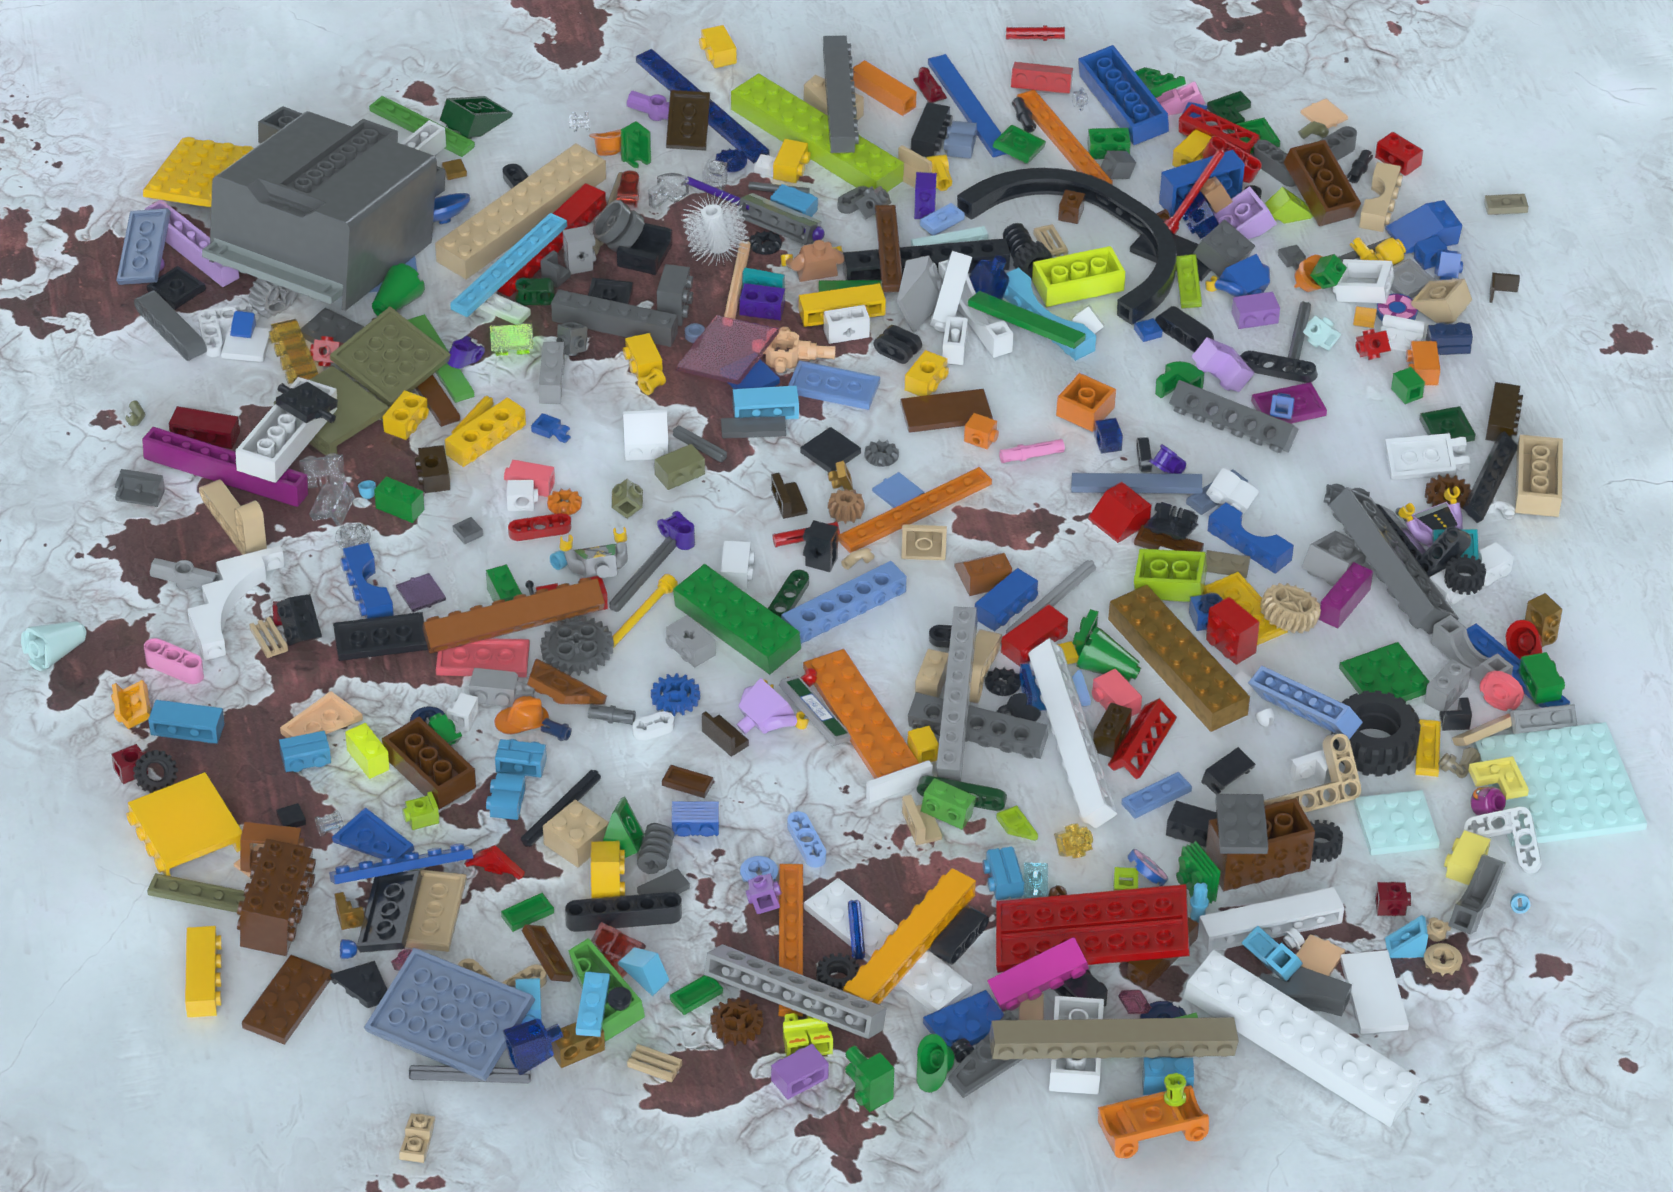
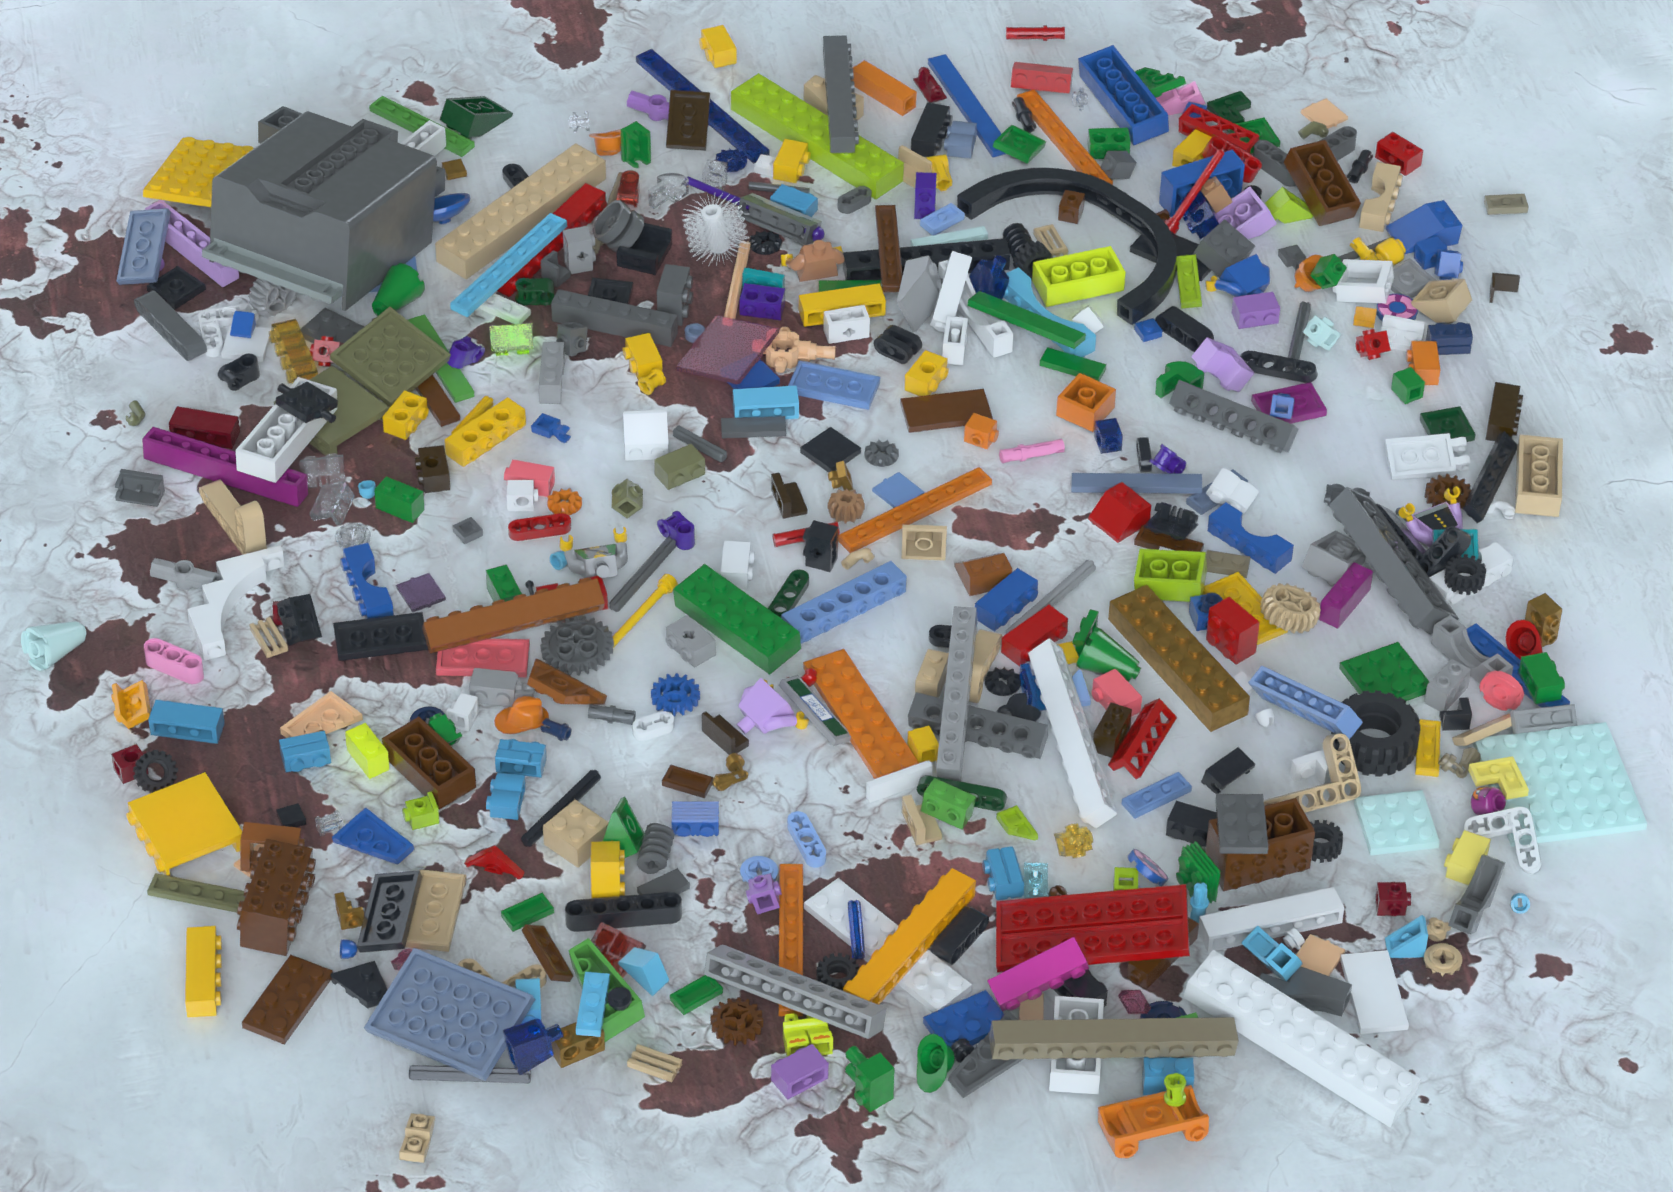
blue plate [329,843,473,885] -> none
dark grey brick [855,186,892,219] -> none
none -> black piece [218,353,260,391]
none -> pearl gold piece [712,753,748,791]
none -> green tile [1040,347,1107,382]

